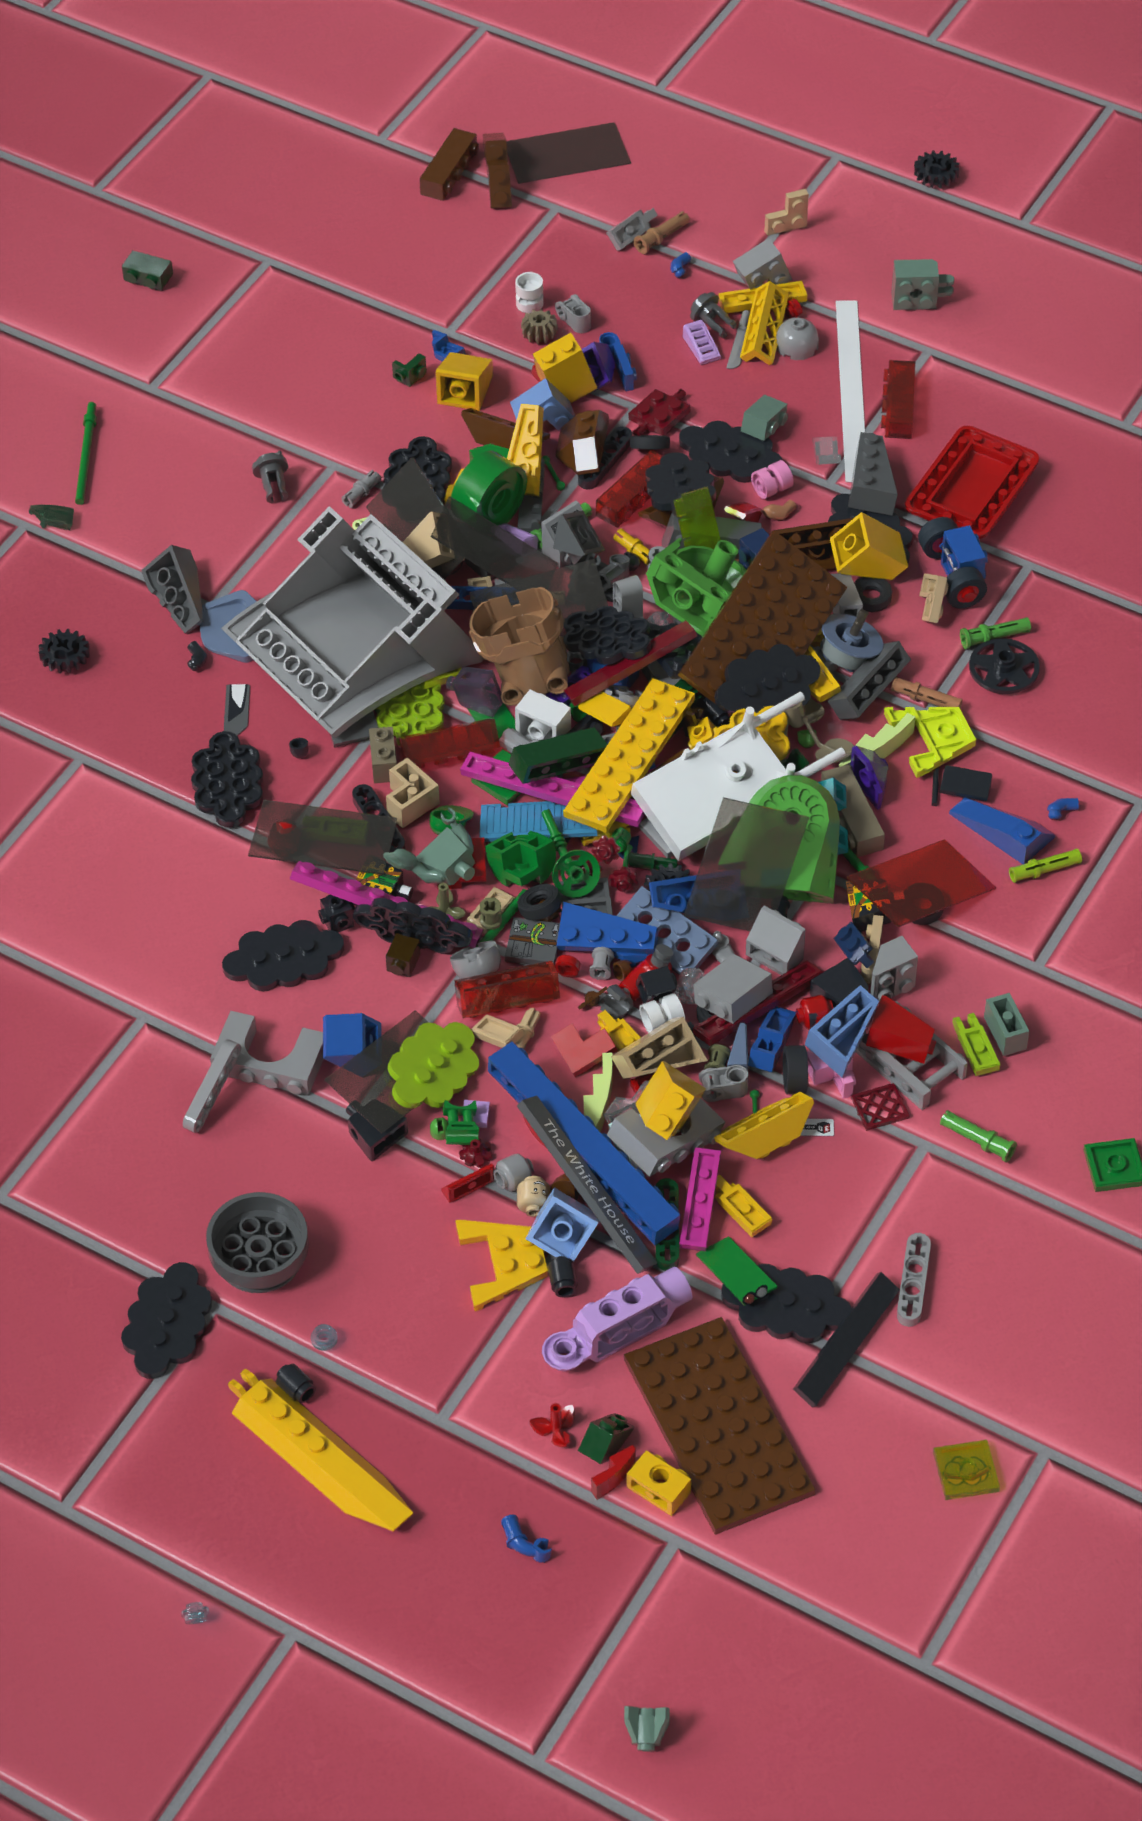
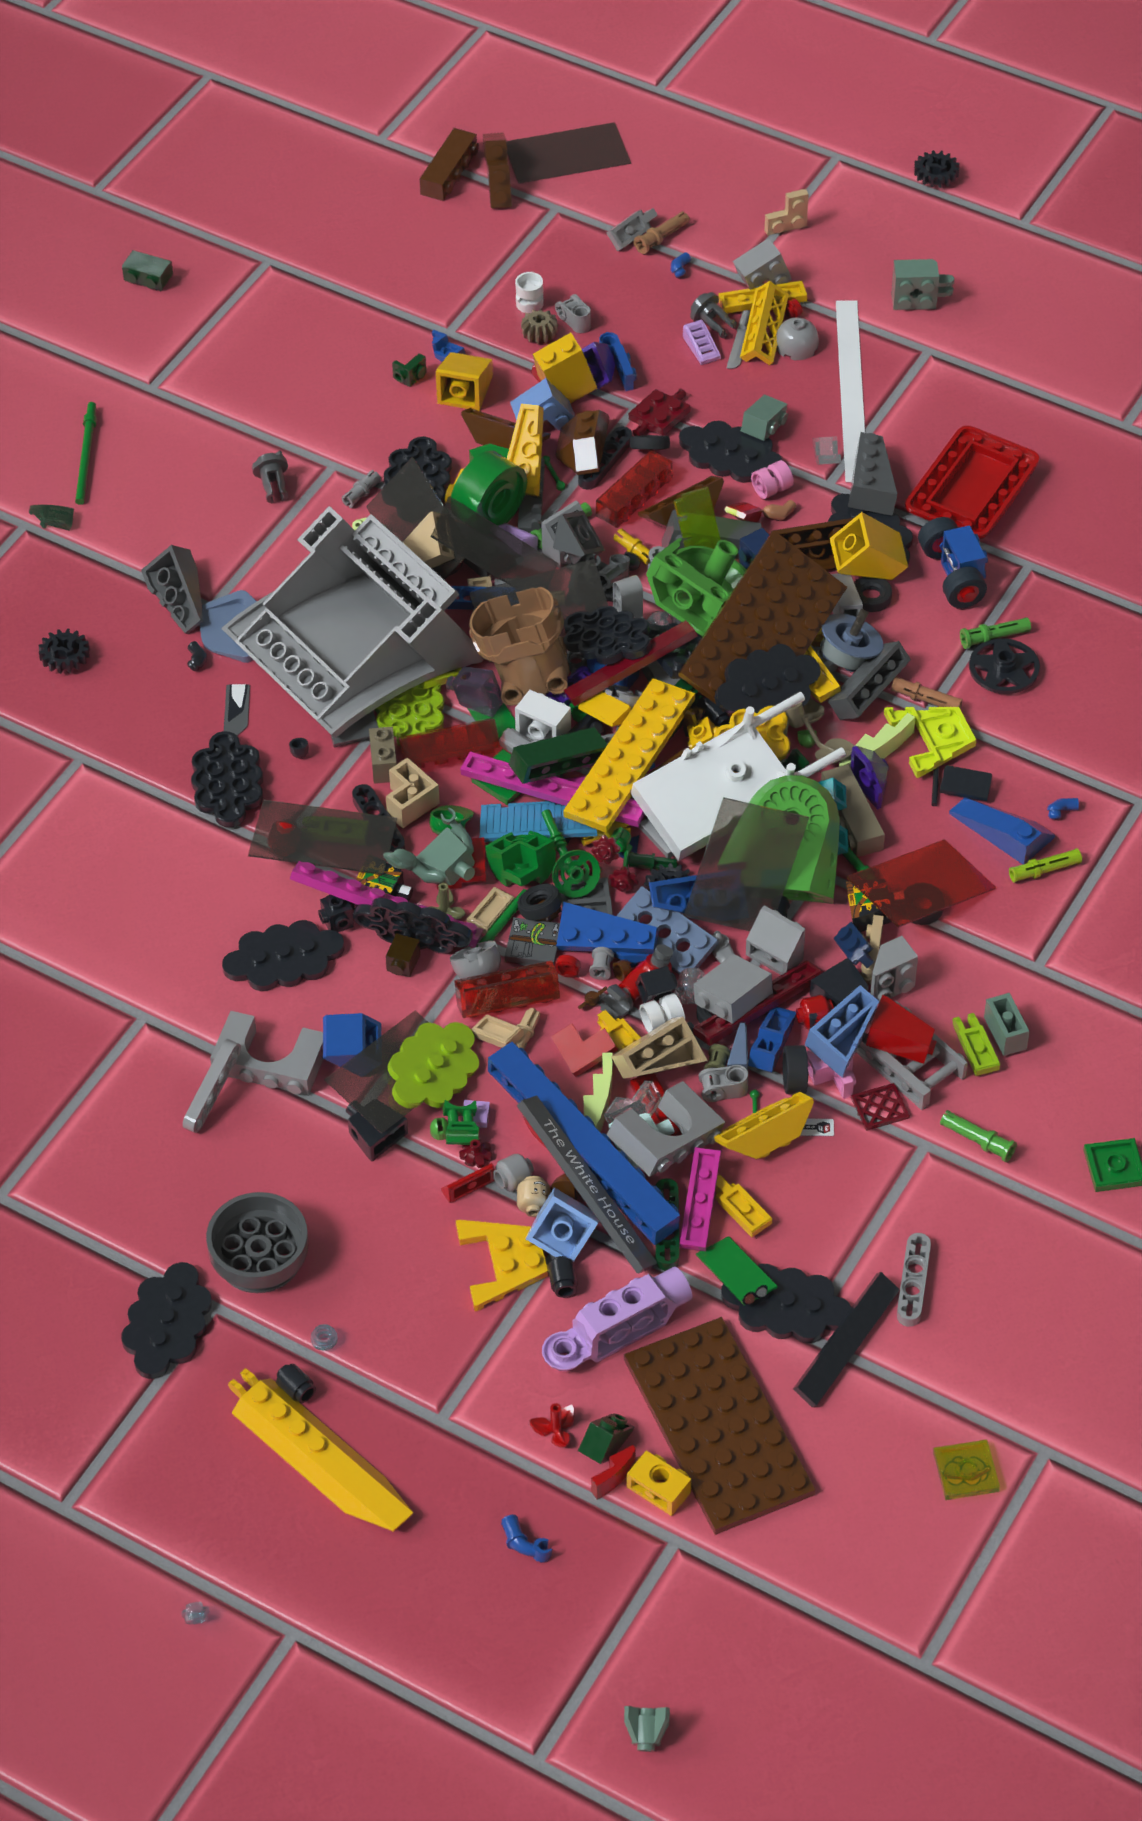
olive bush [480,898,502,930] -> none
yellow slope [636,1060,706,1140] -> none
black plate [645,452,716,519] -> none
clear red brick [881,360,916,439] -> none
tan plate [919,573,948,623] -> none

